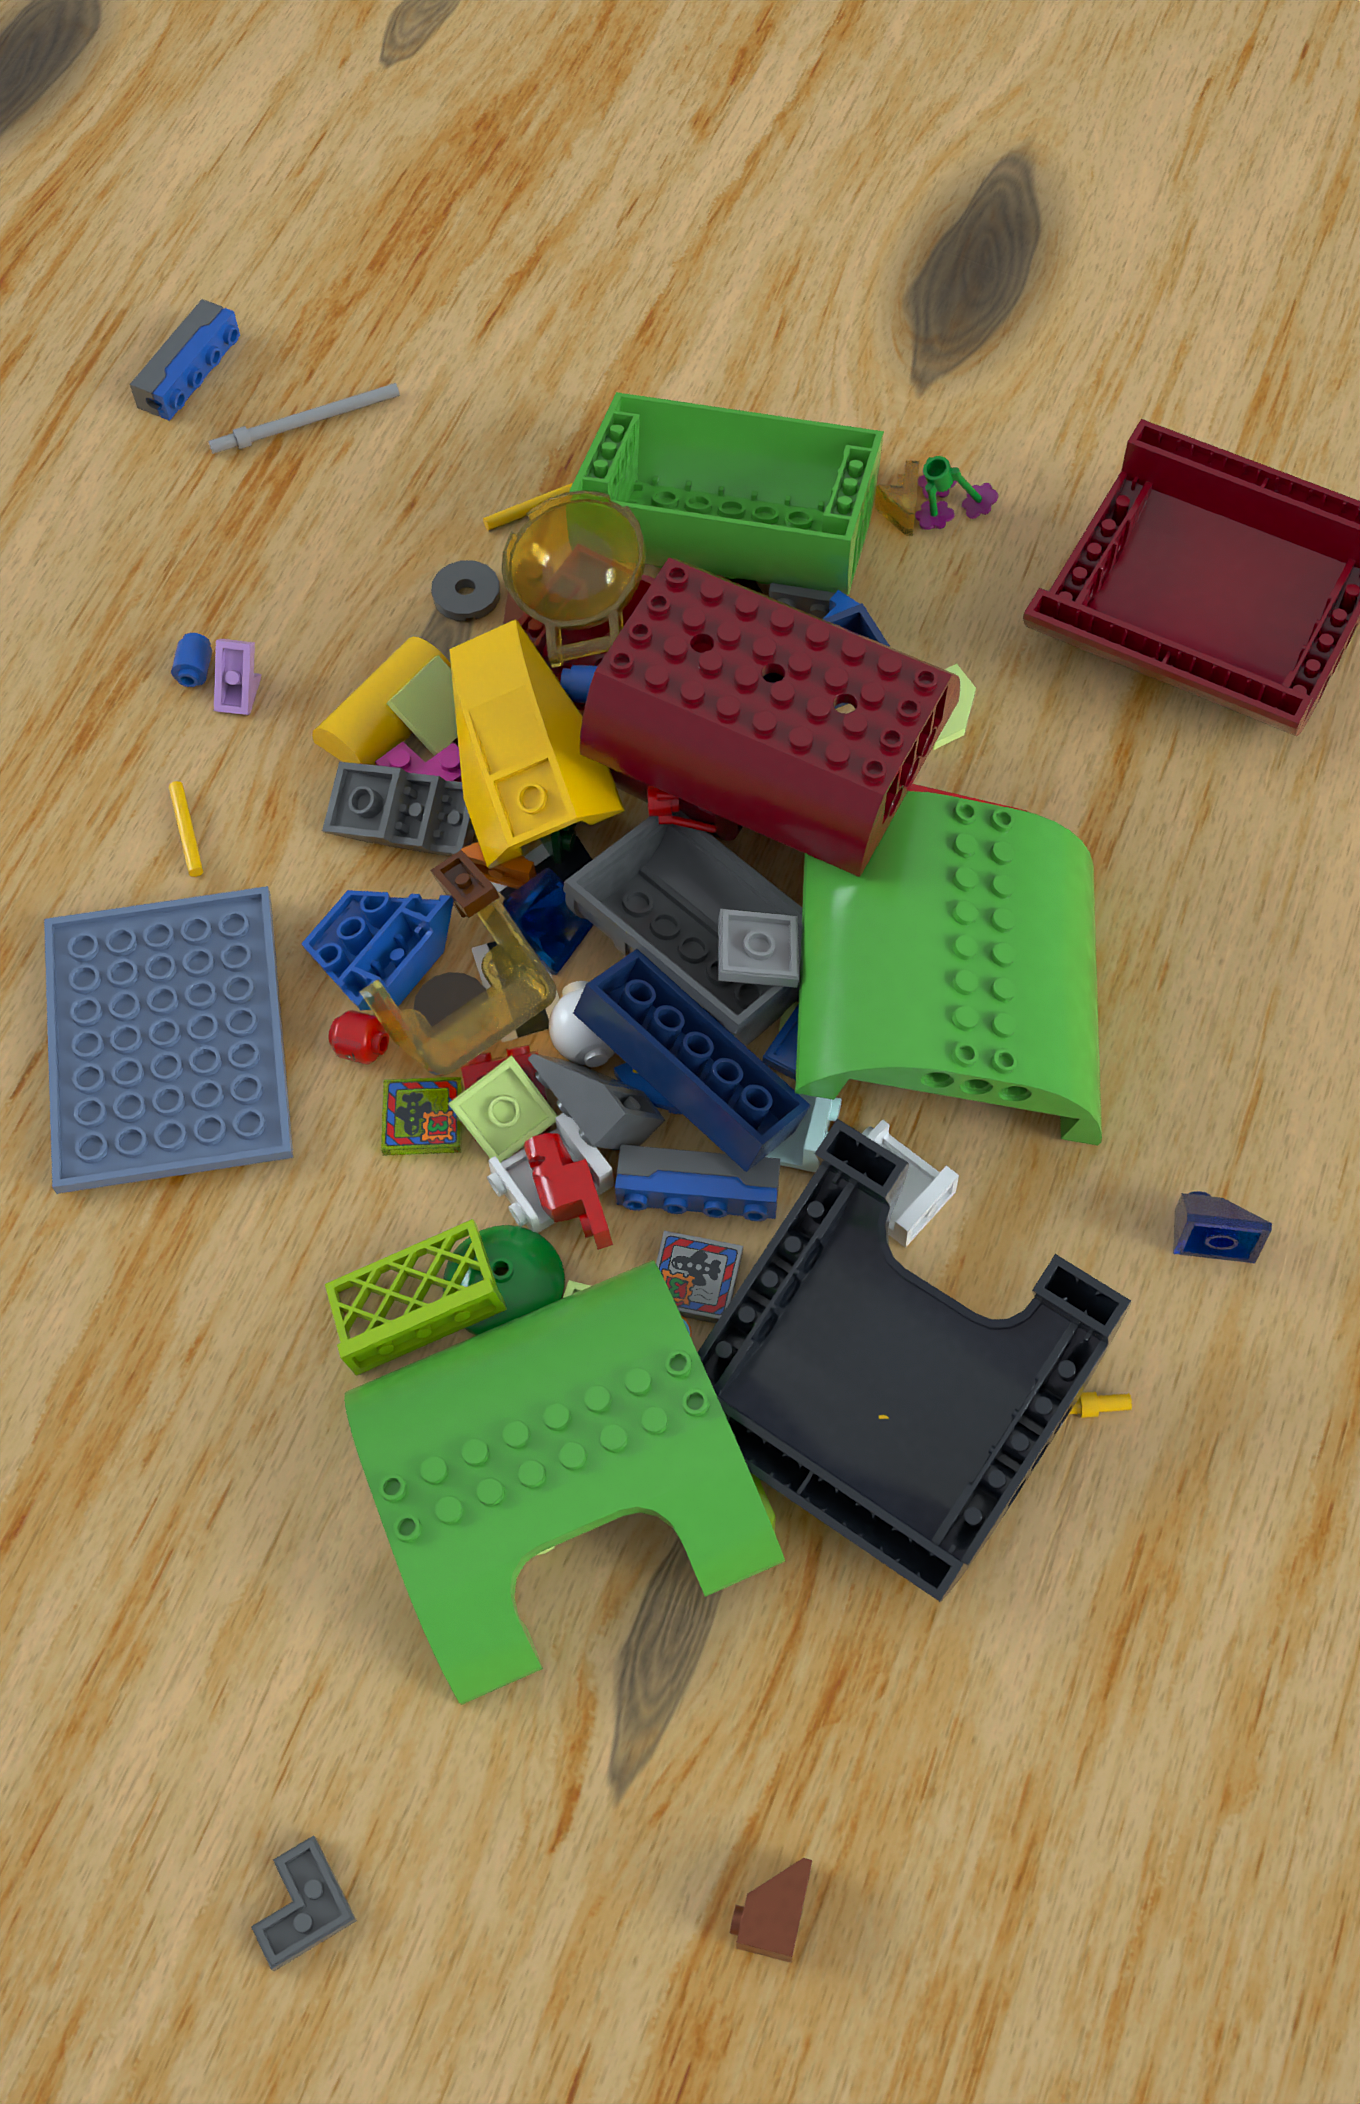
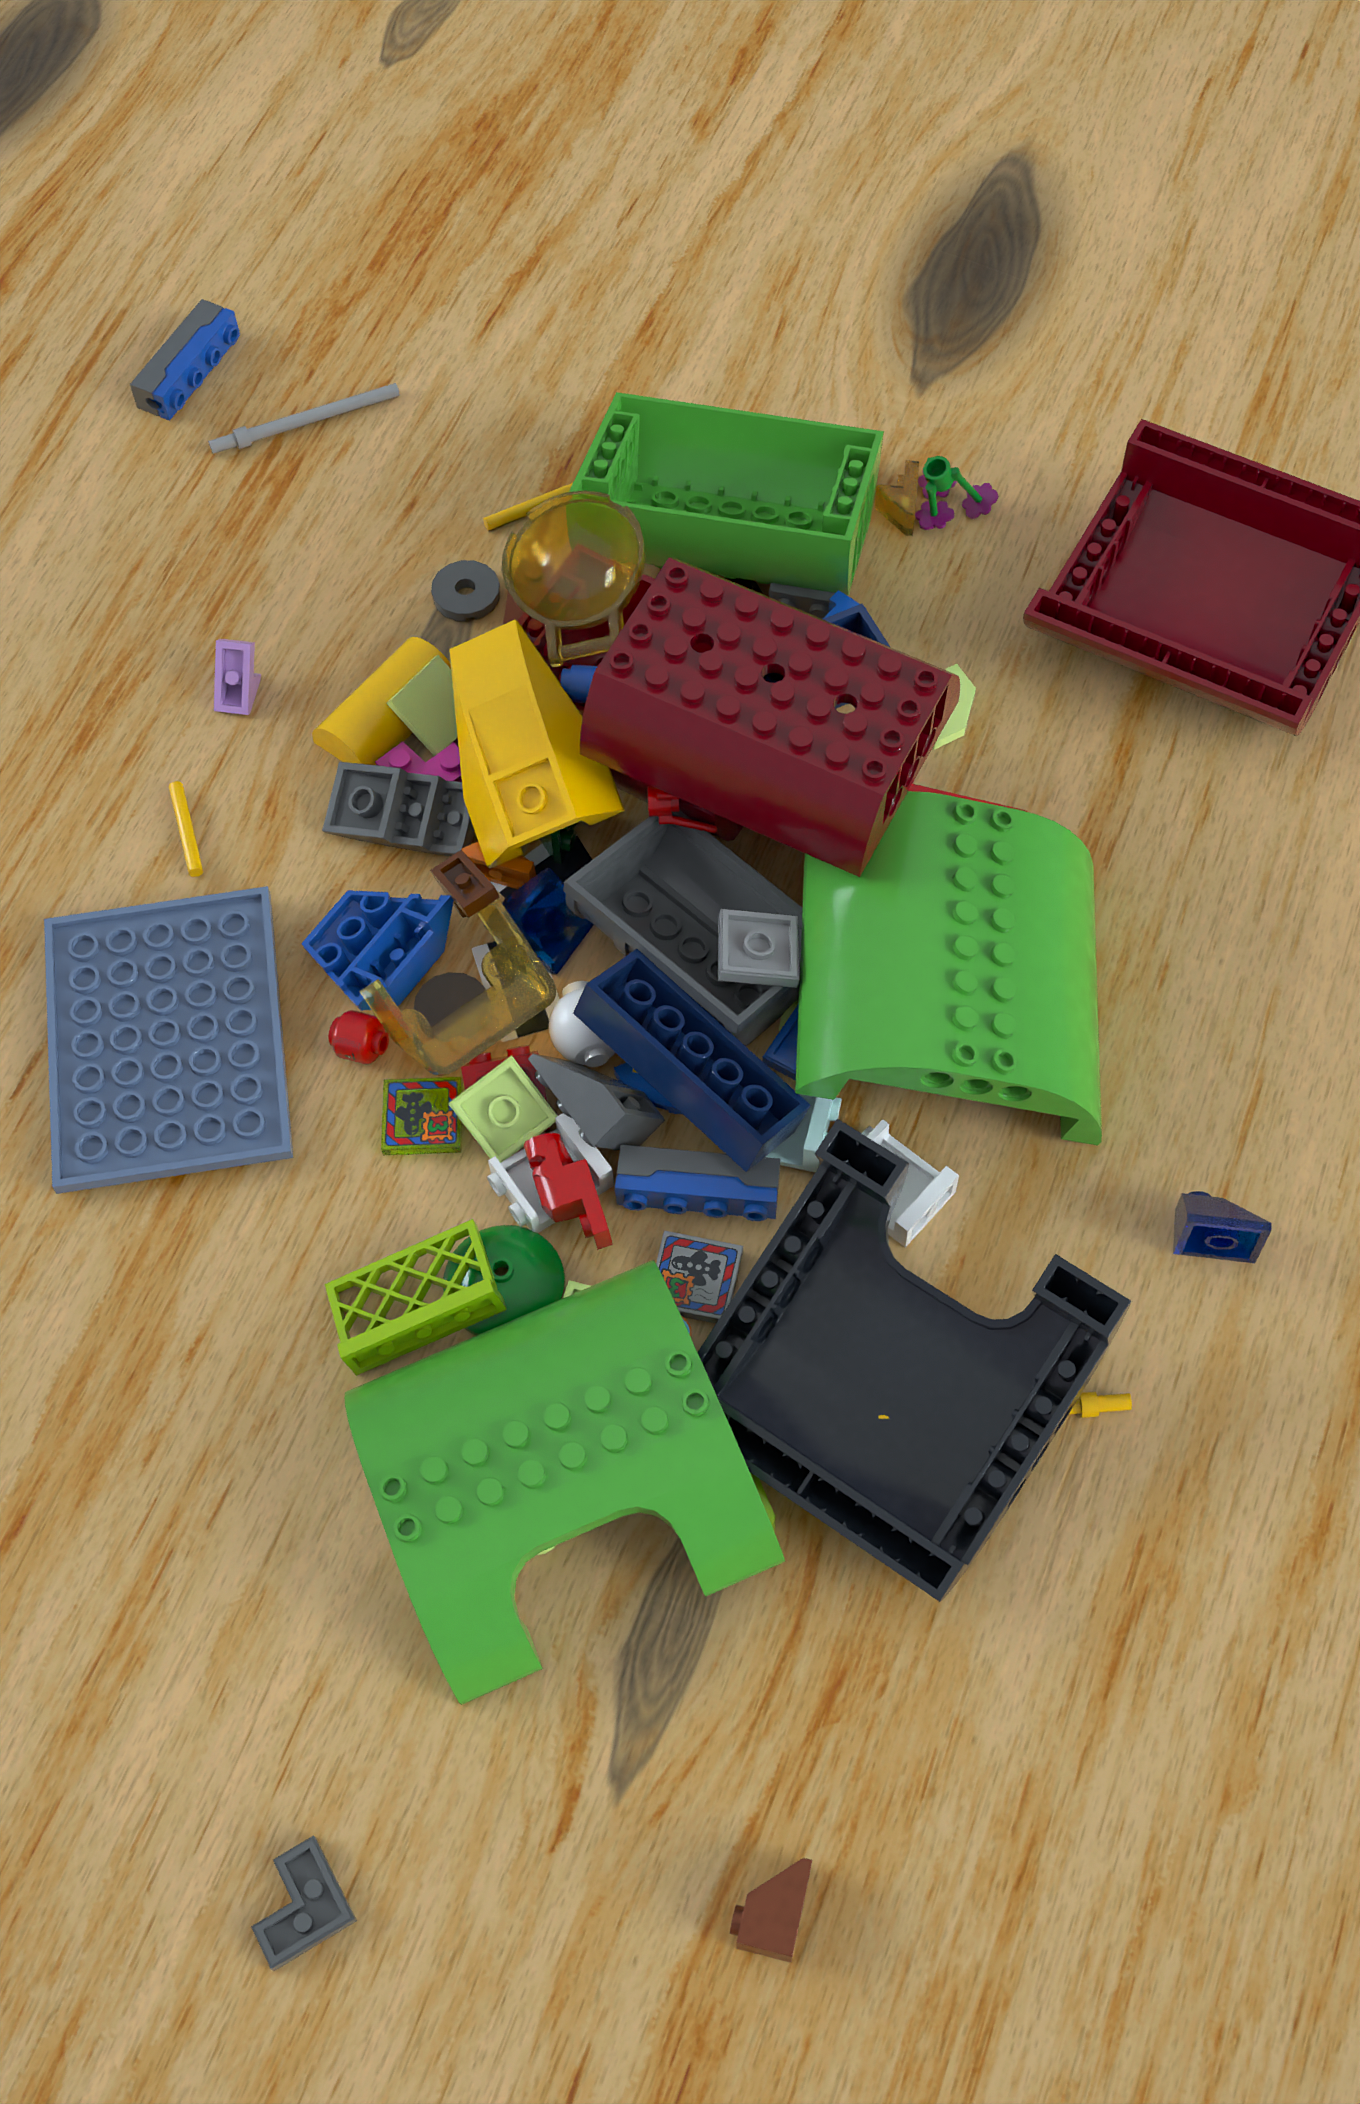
blue brick [171,633,213,687] -> none

